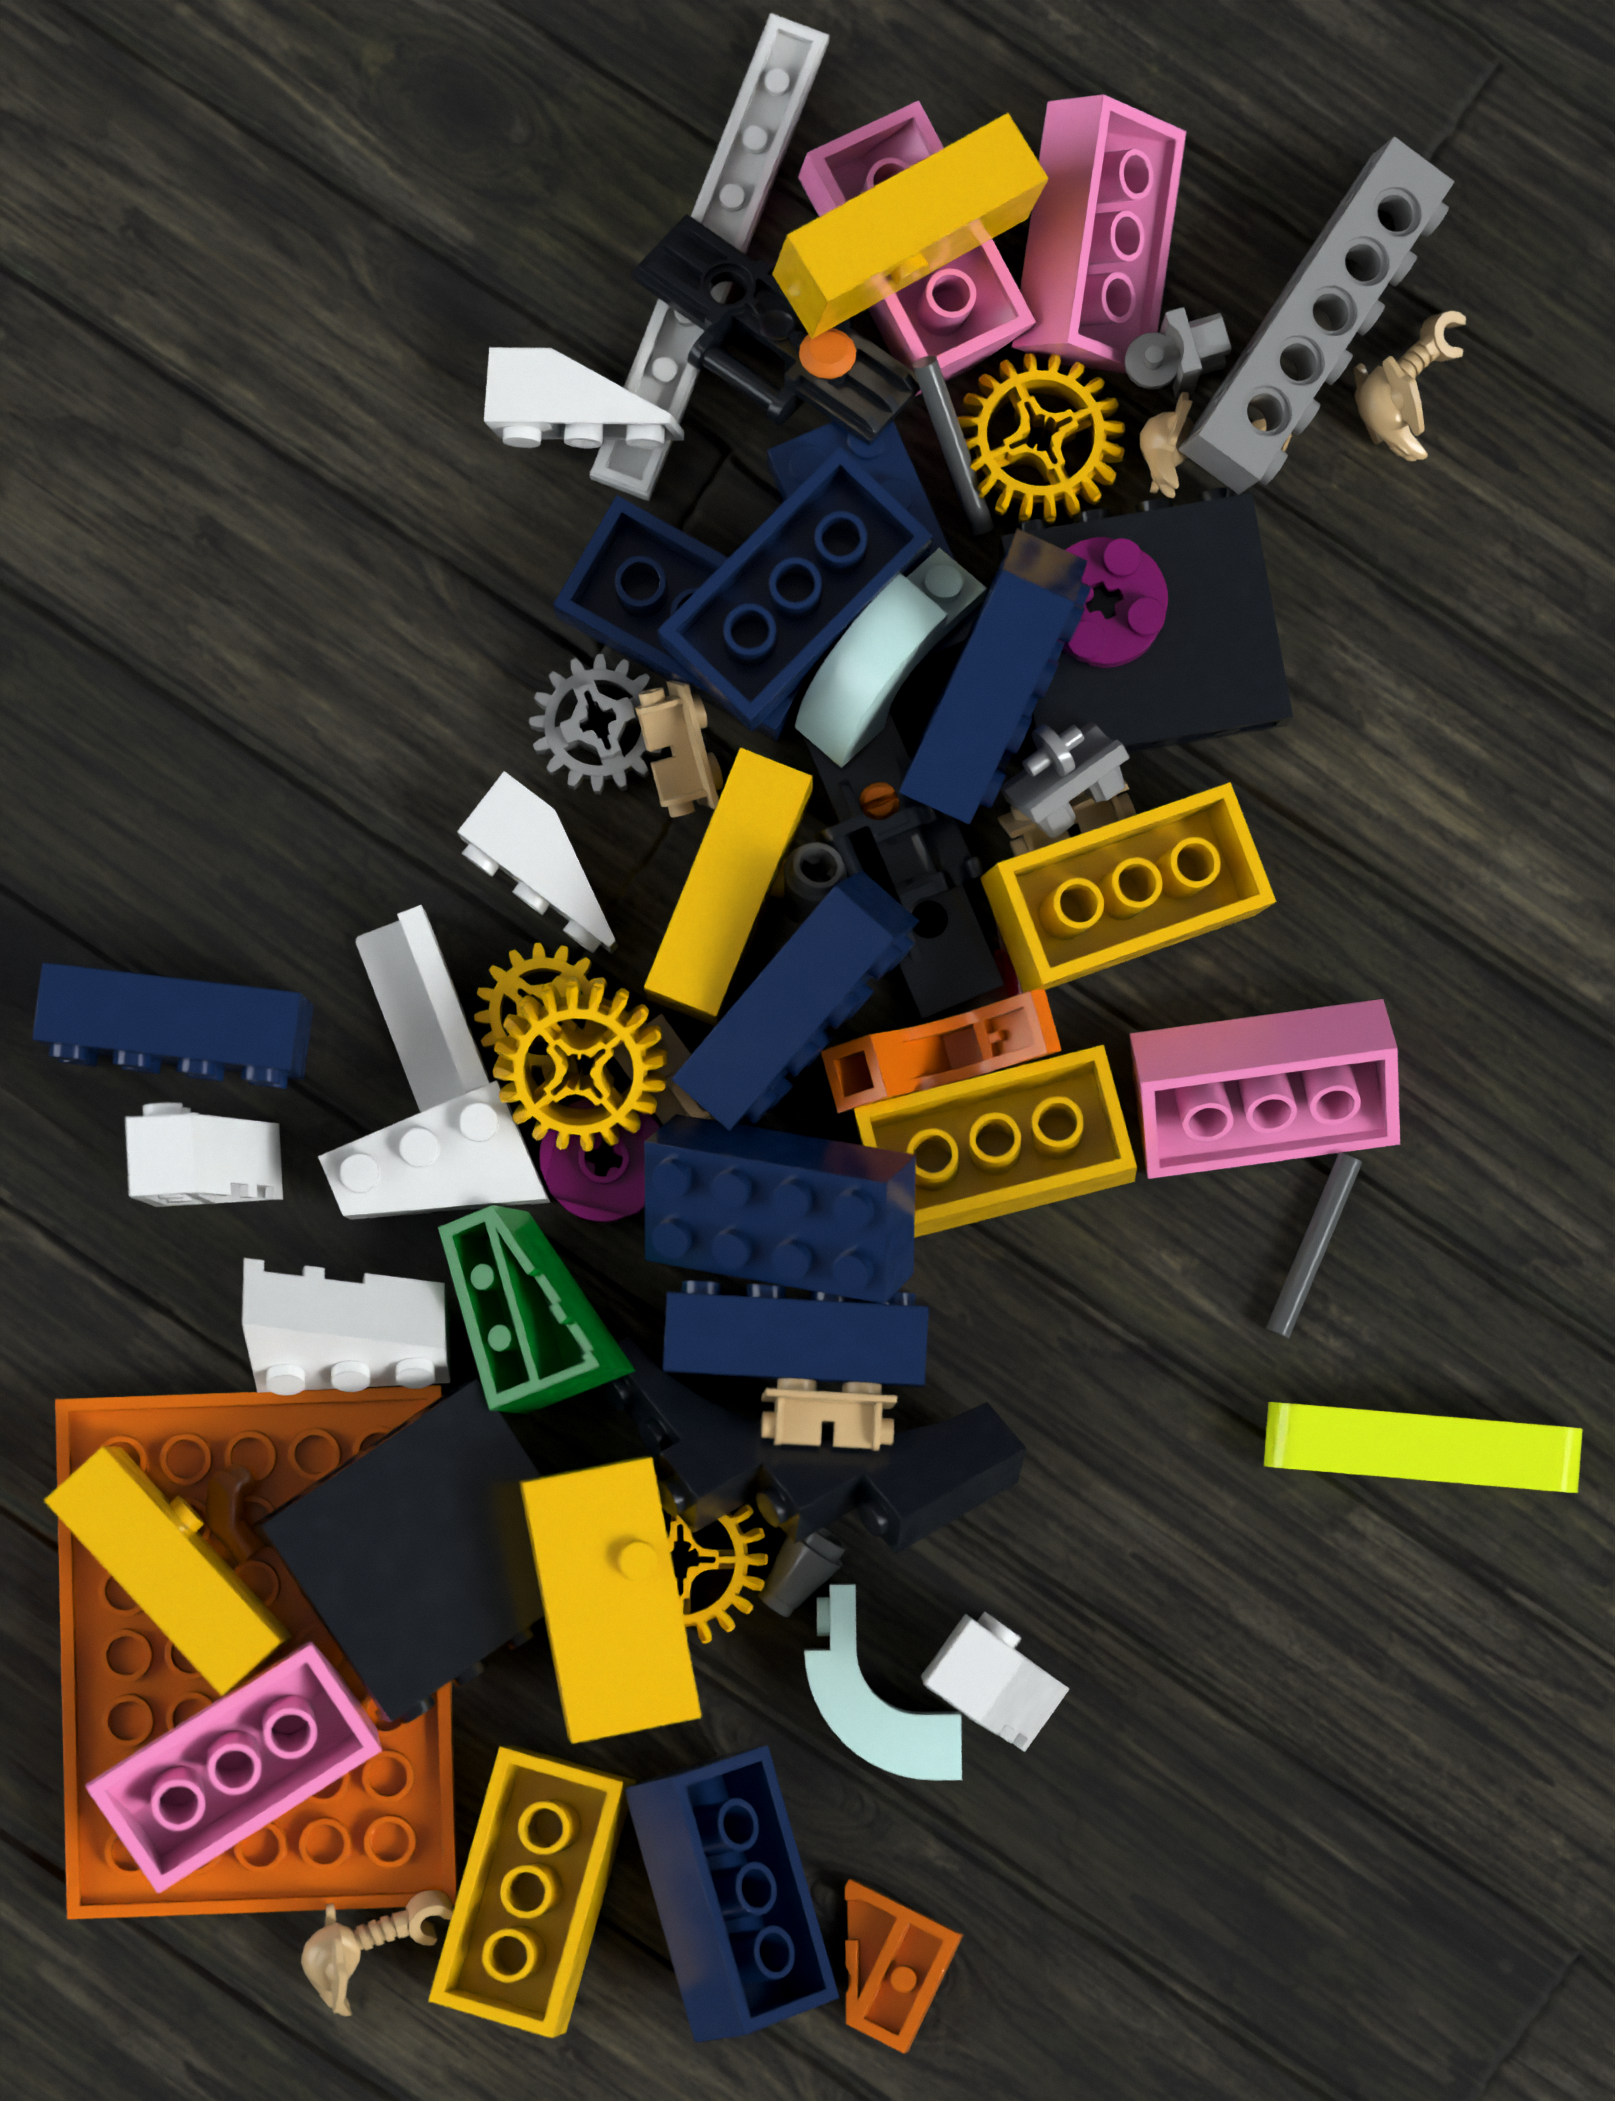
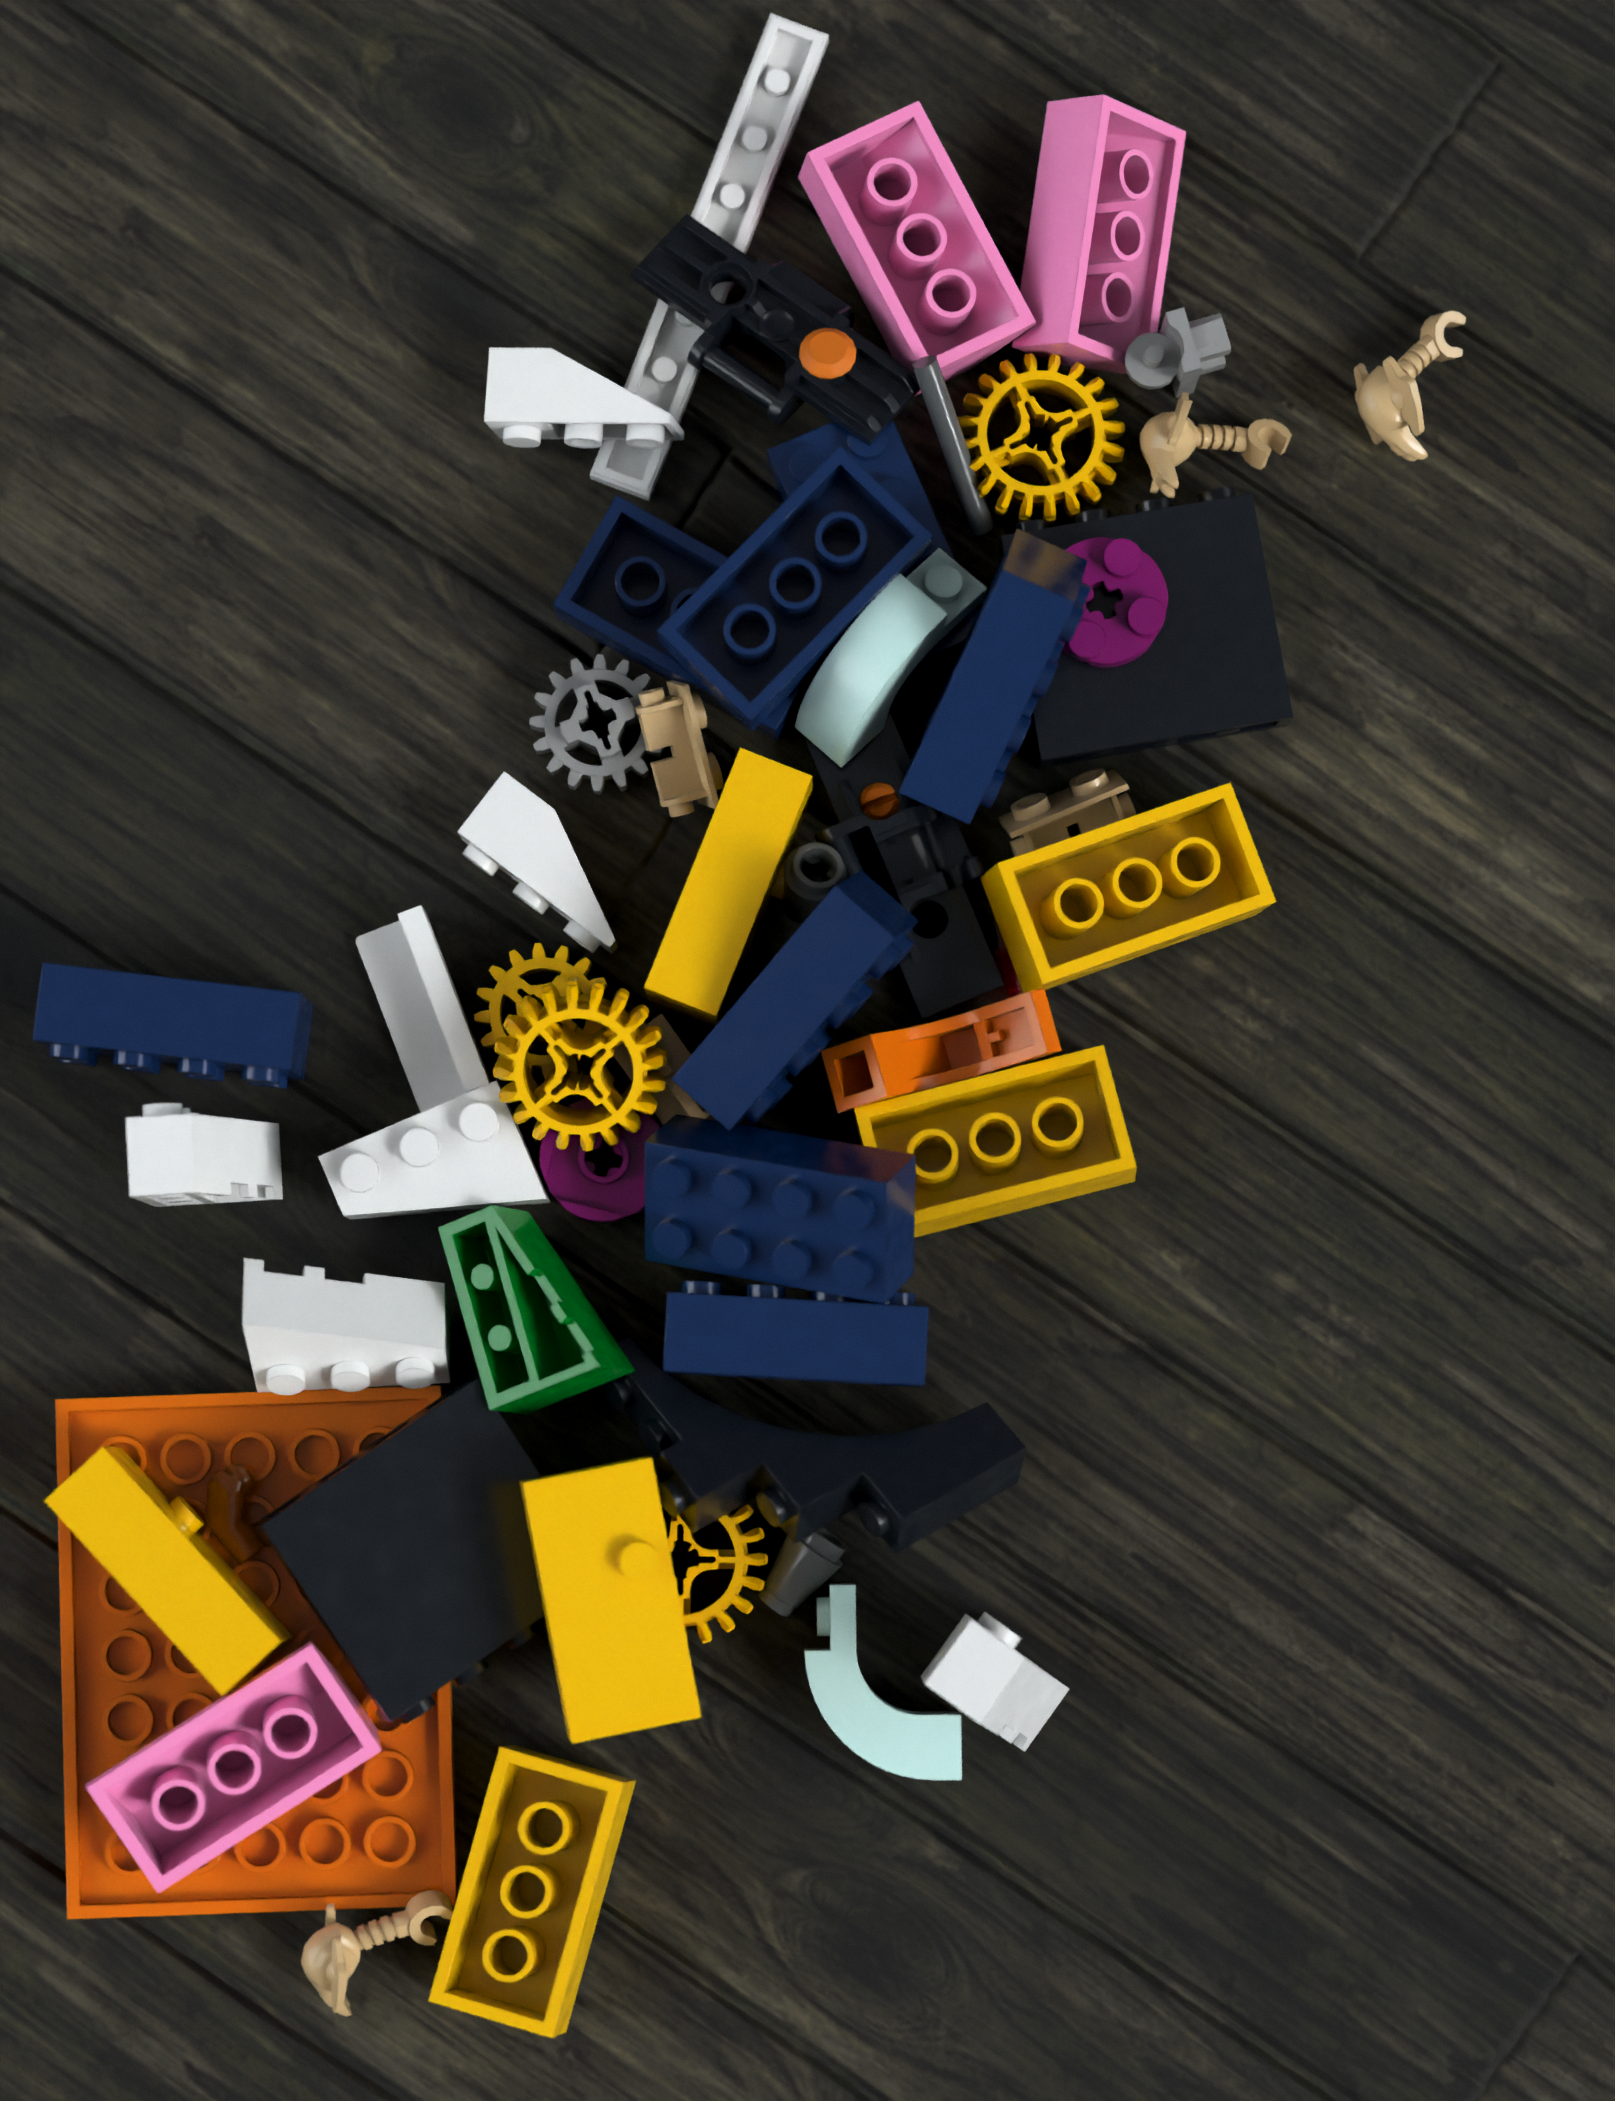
dark blue brick [624,1745,839,2043] -> none
tan hinge [761,1378,897,1451] -> none
yellow brick [772,113,1049,339] -> none
orange wing [845,1879,964,2054] -> none
light grey hips [1000,722,1129,838] -> none
bright pink slope [1130,999,1400,1179] -> none
light grey brick [1178,136,1455,494] -> none
neon yellow beam [1263,1402,1583,1493] -> none
dark grey bar [1266,1152,1363,1339] -> none

